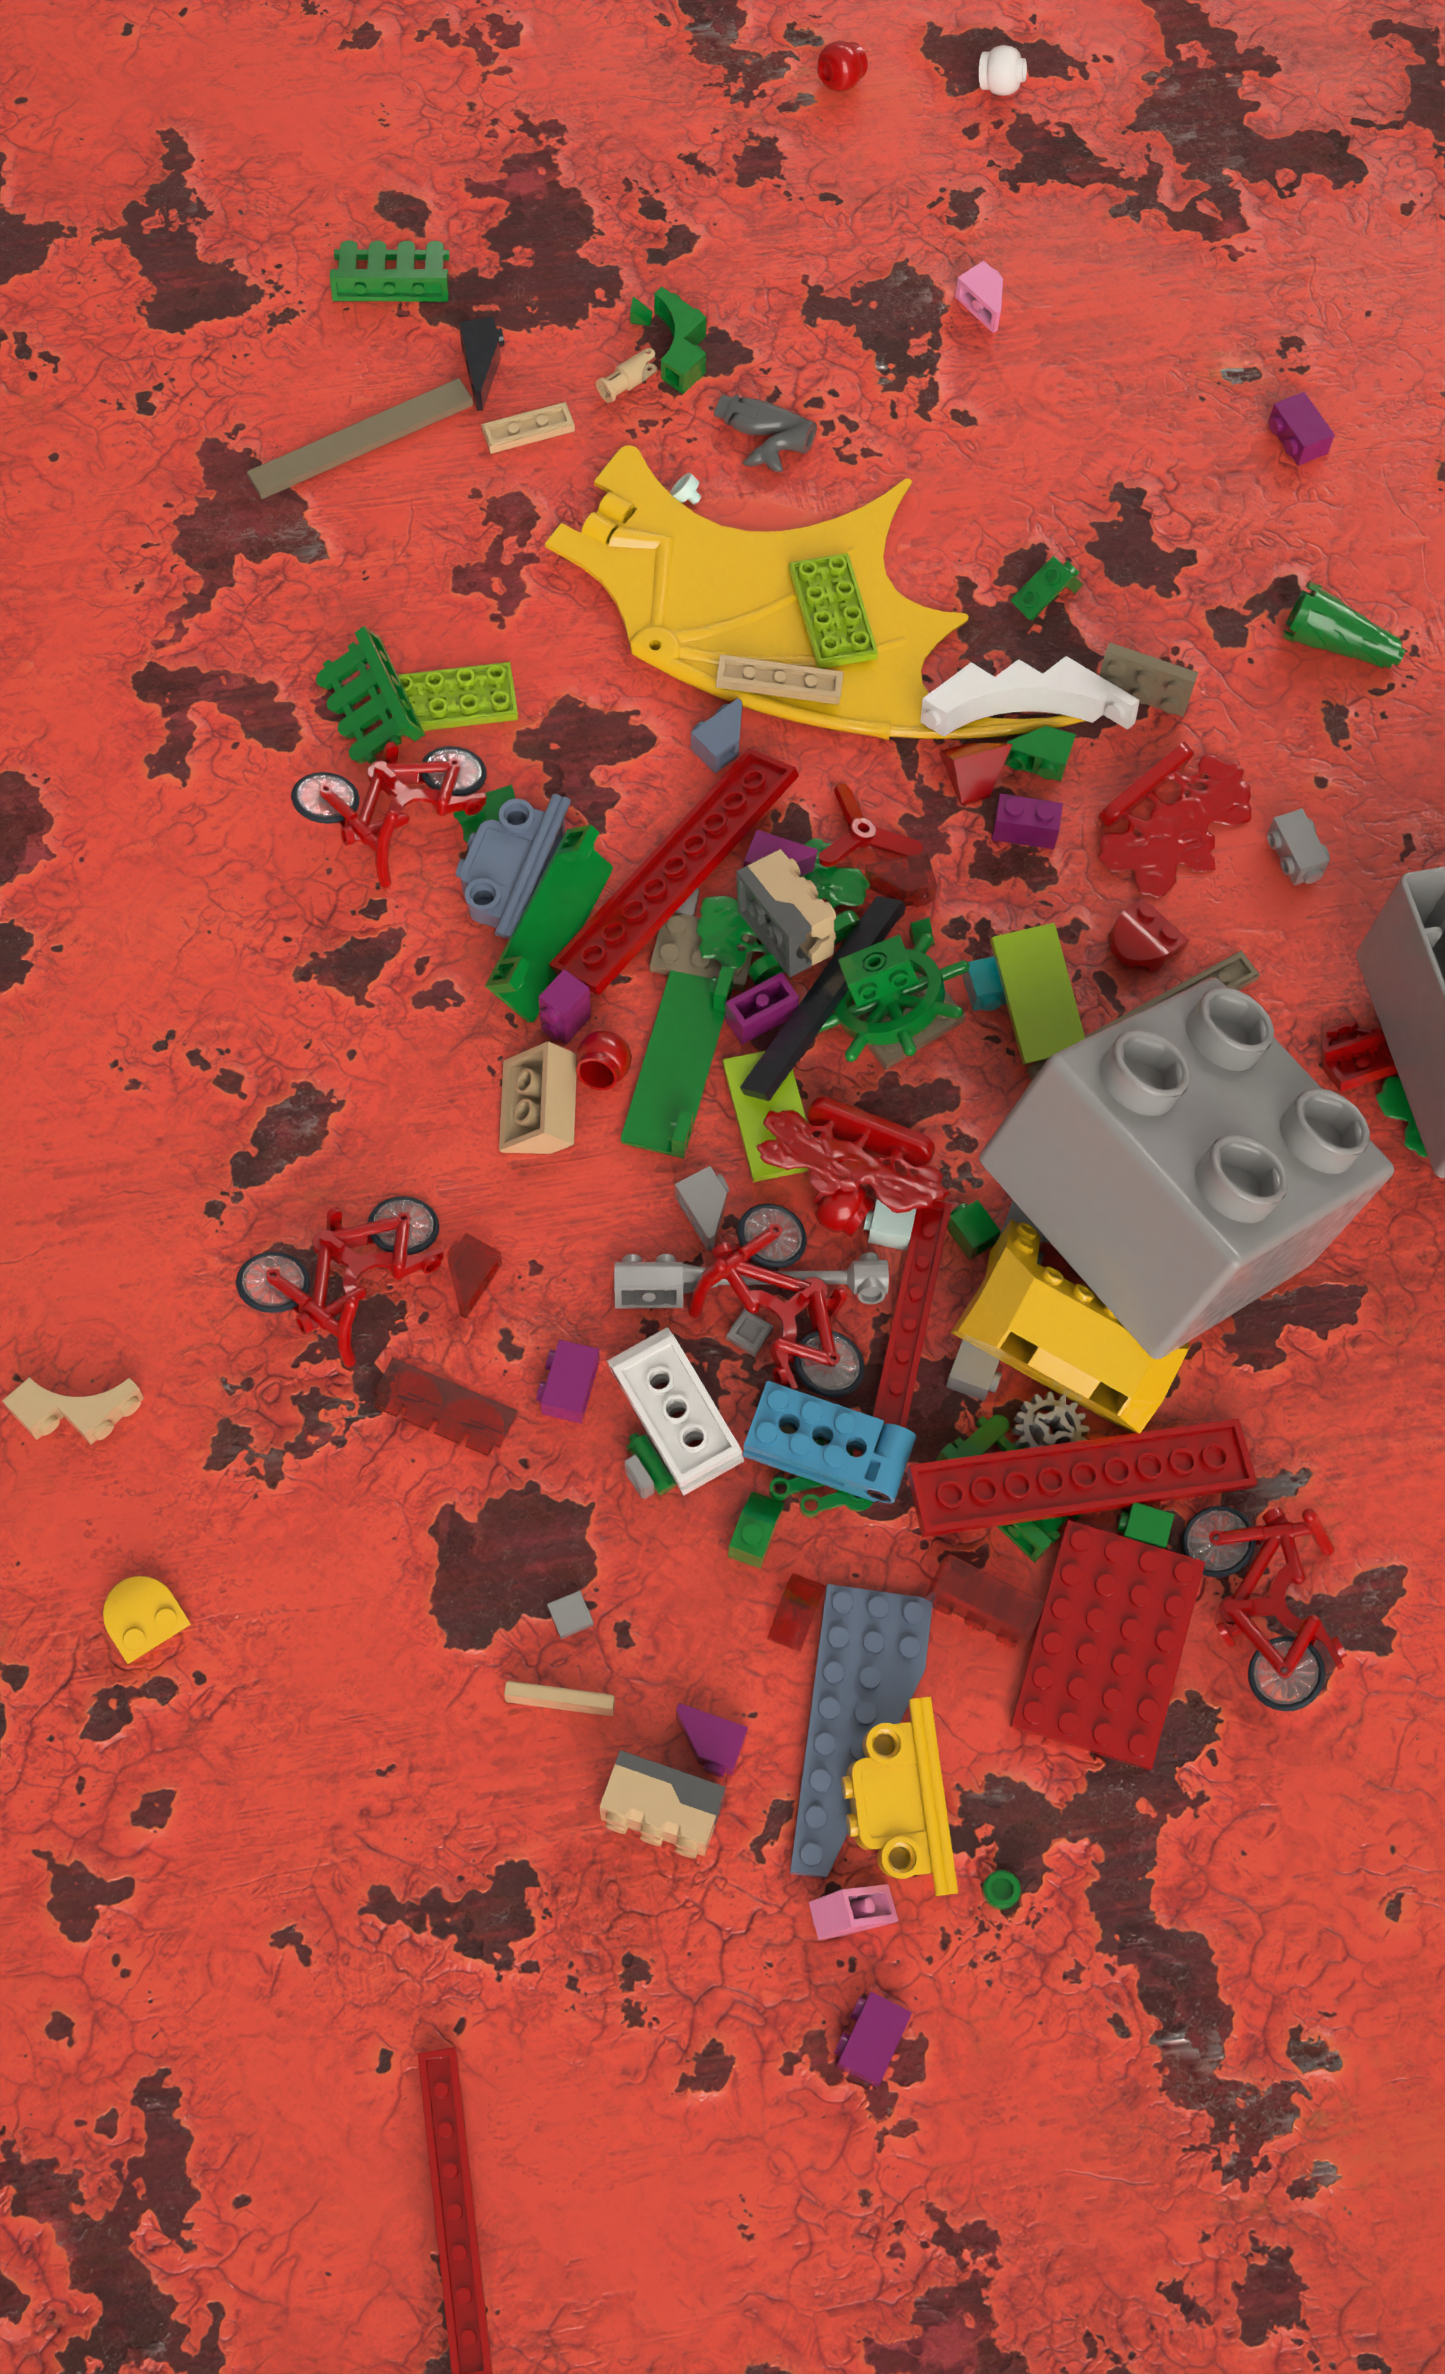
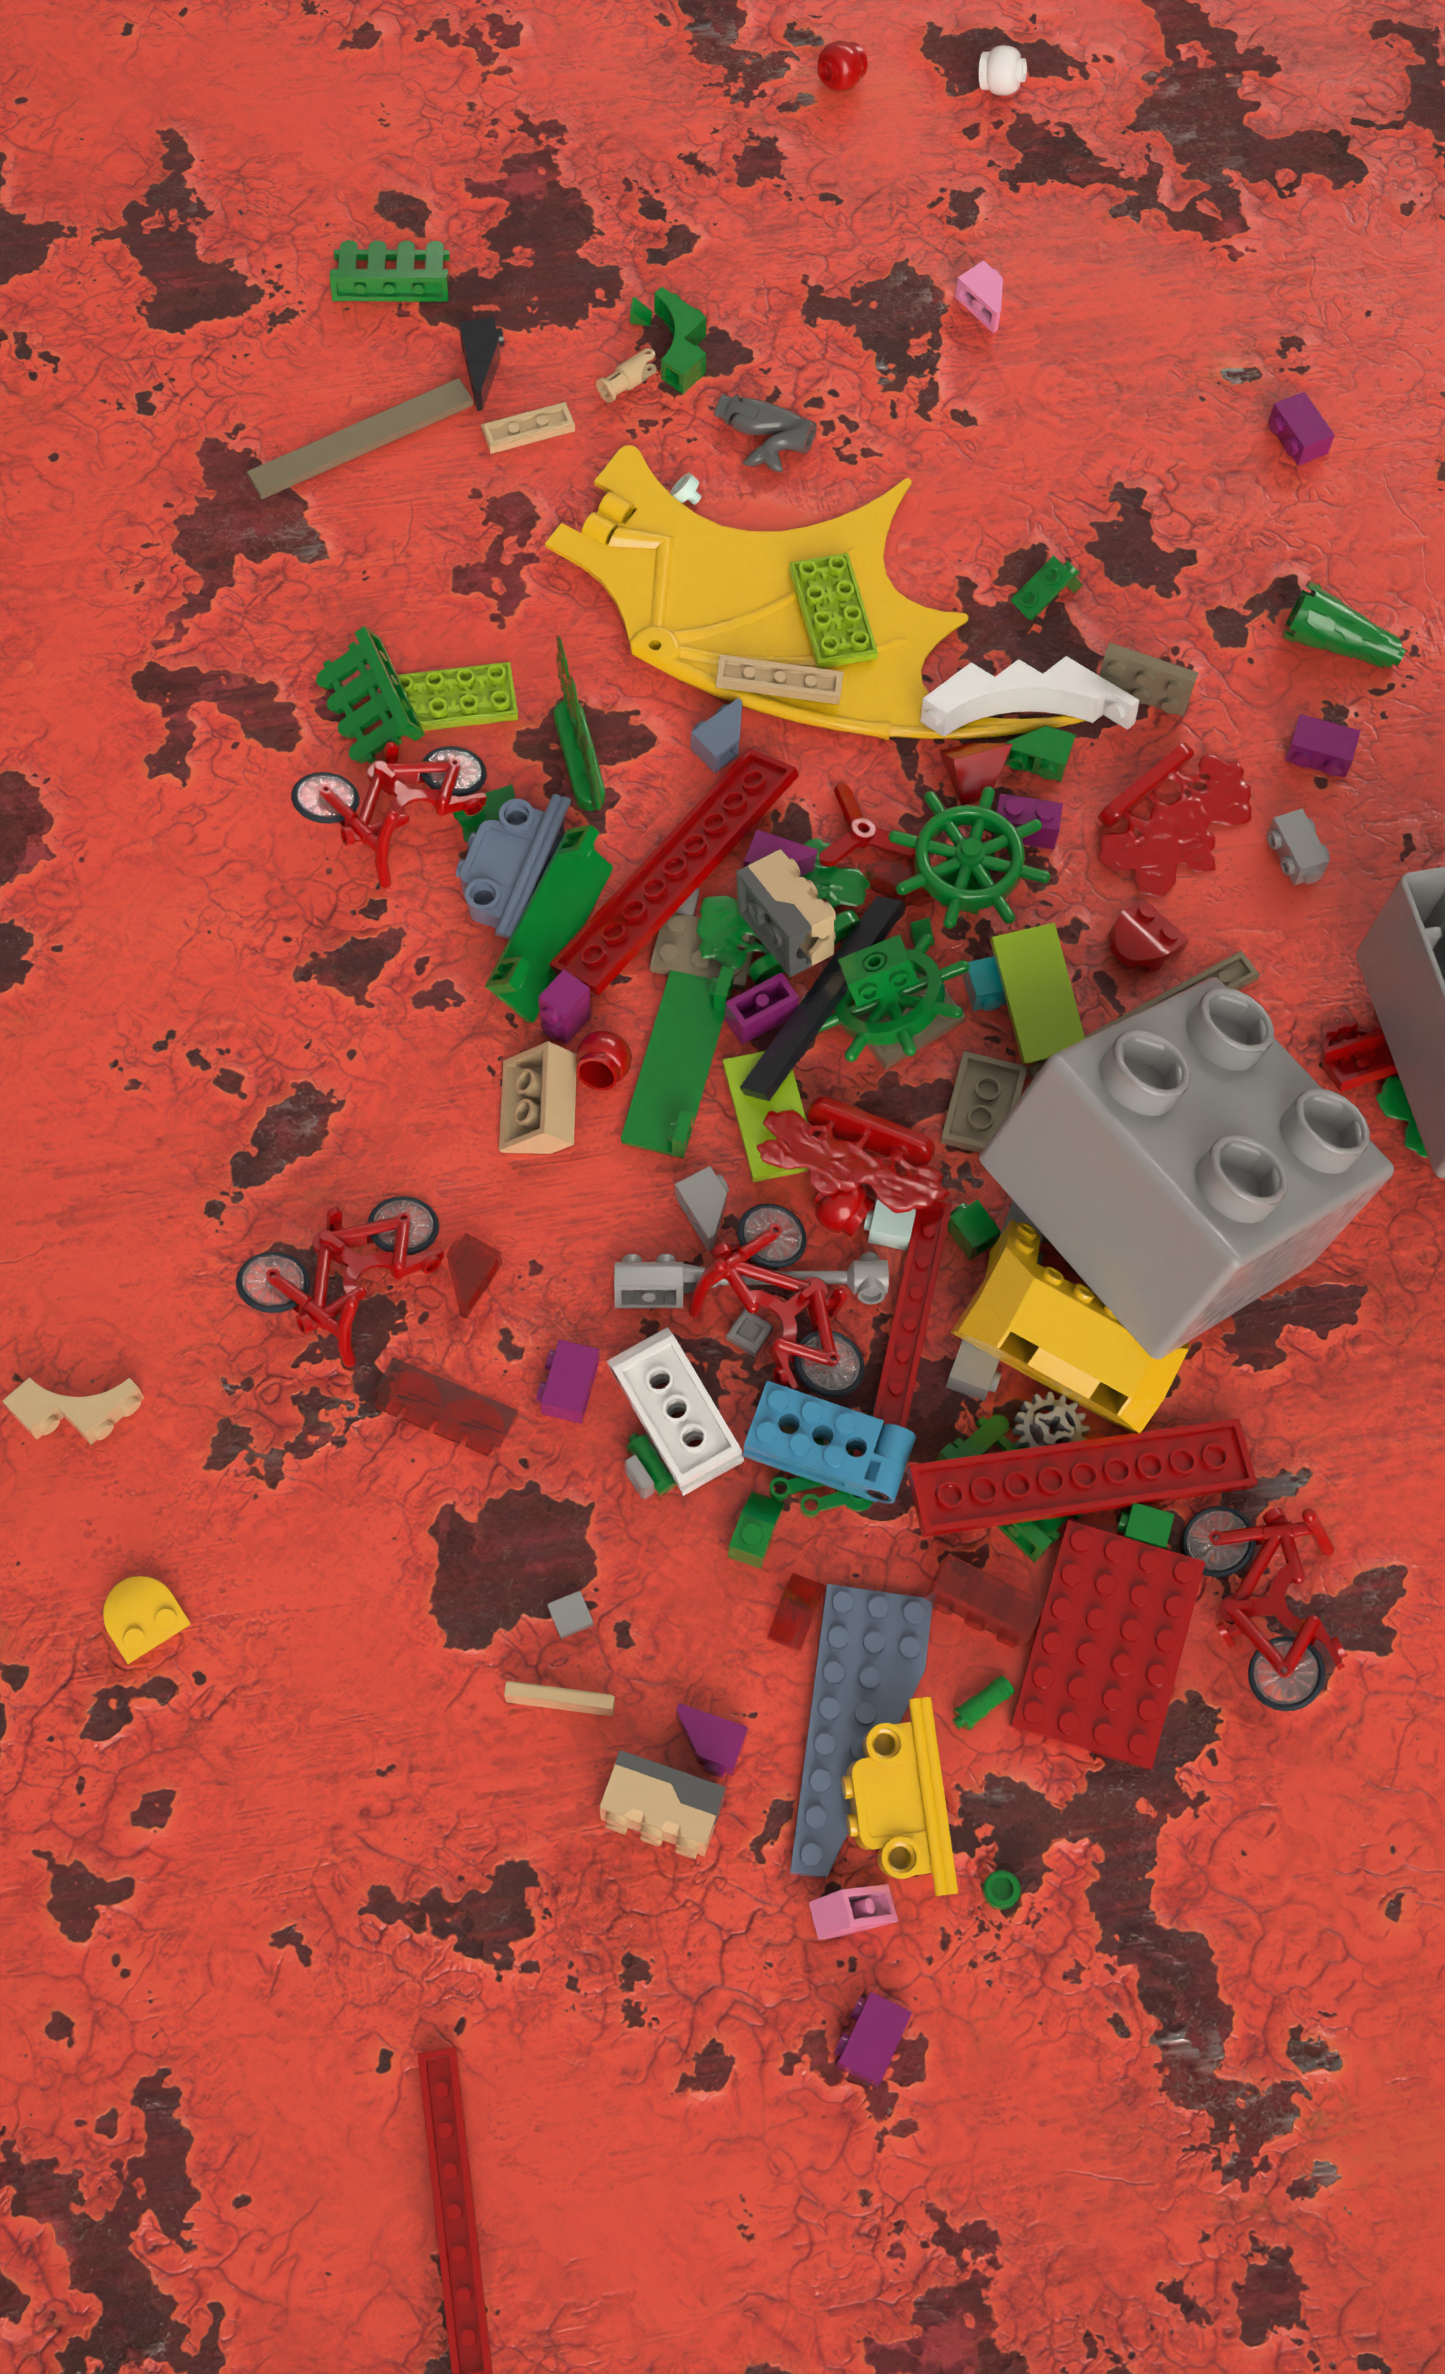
none -> green plant [553,636,606,811]
none -> green piece [888,786,1051,929]
none -> dark tan plate [940,1051,1027,1153]
none -> green piece [952,1675,1014,1731]
none -> magenta brick [1285,714,1360,778]

